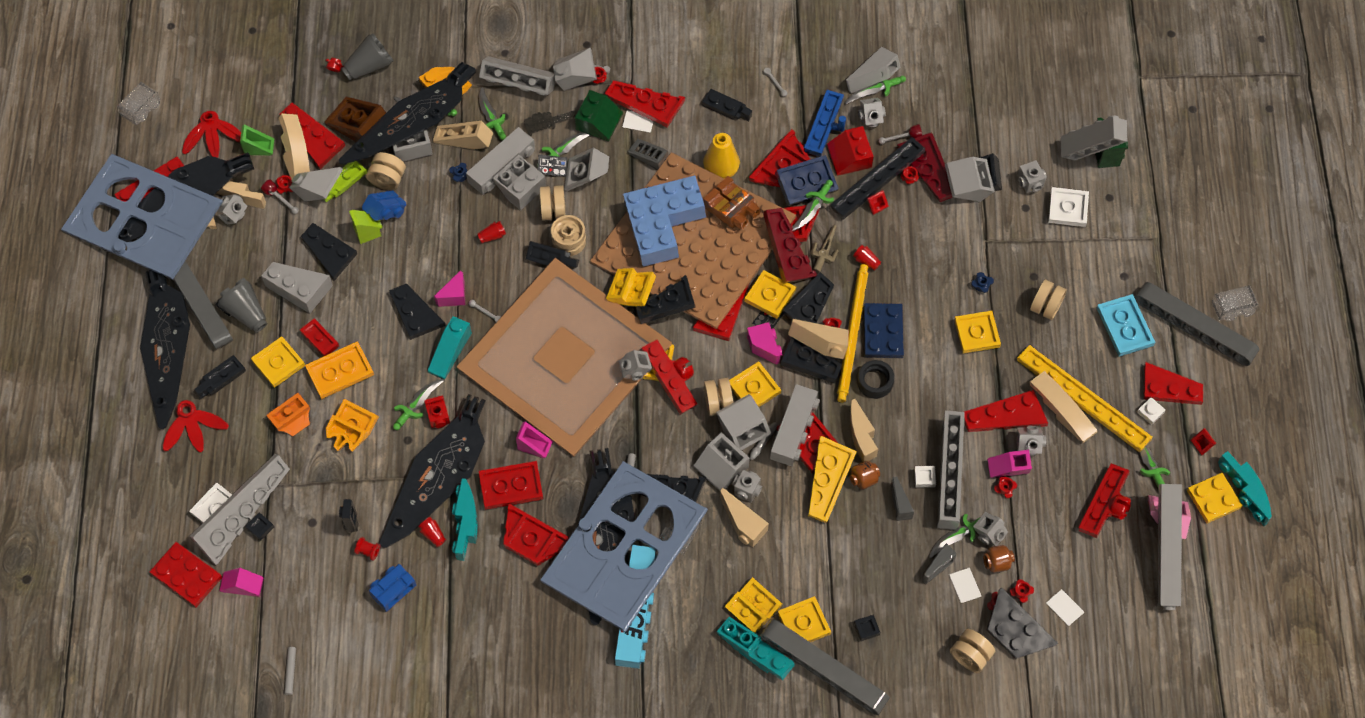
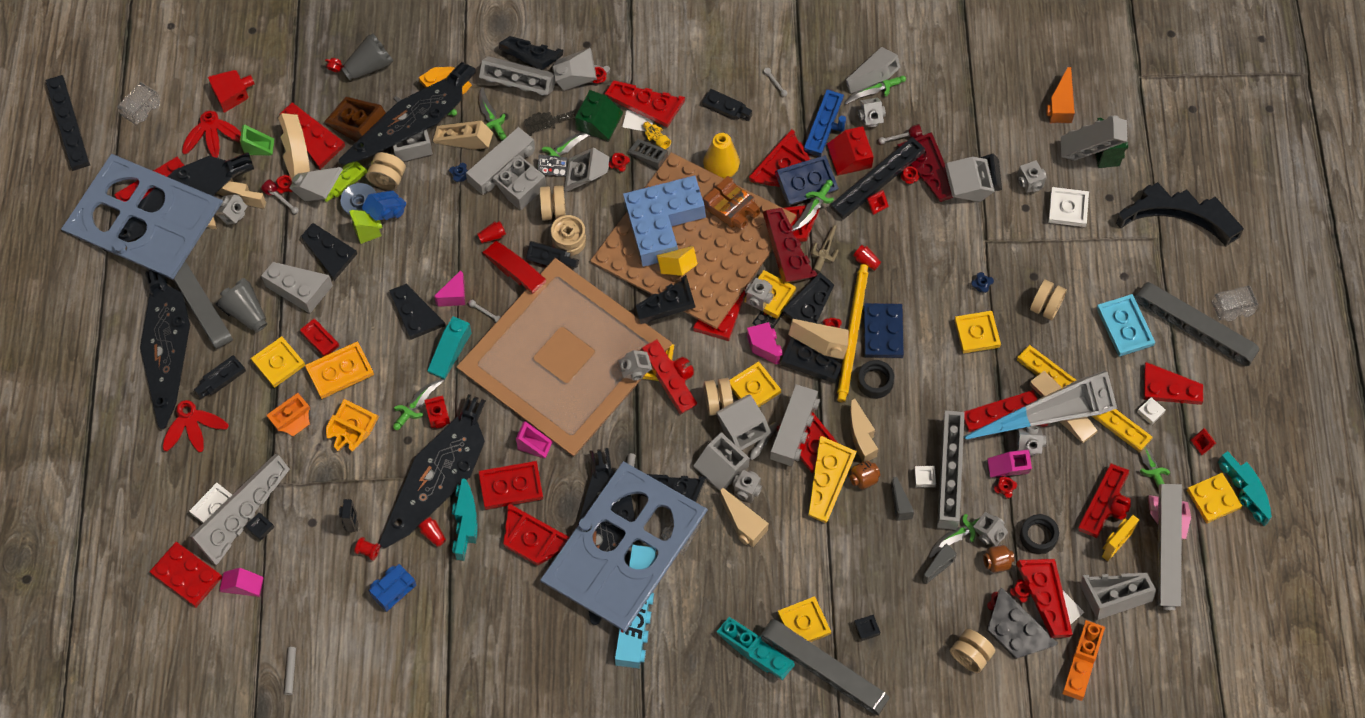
yellow slope [606,268,656,306] -> none
yellow slope [725,577,783,633] -> none
white sticker [949,568,981,603] -> none
none -> black plate [45,75,91,171]
none -> red torso [208,70,255,113]
none -> sand blue dish [340,183,376,215]
none -> red slope [482,241,546,294]
none -> black wing [499,36,563,70]
none -> red plate [609,153,630,172]
none -> yellow piece [643,121,671,150]
none -> yellow slope [657,246,698,276]
none -> light grey brick [745,278,774,311]
none -> light grey plate [963,371,1117,439]
none -> red wing [1016,559,1073,638]
none -> black tyre [1020,514,1060,554]
none -> orange slope [1046,67,1075,123]
none -> orange slope [1062,620,1105,701]
none -> light grey wedge [1080,573,1156,620]
none -> yellow plate [1102,515,1139,561]
none -> black arch [1116,182,1244,247]

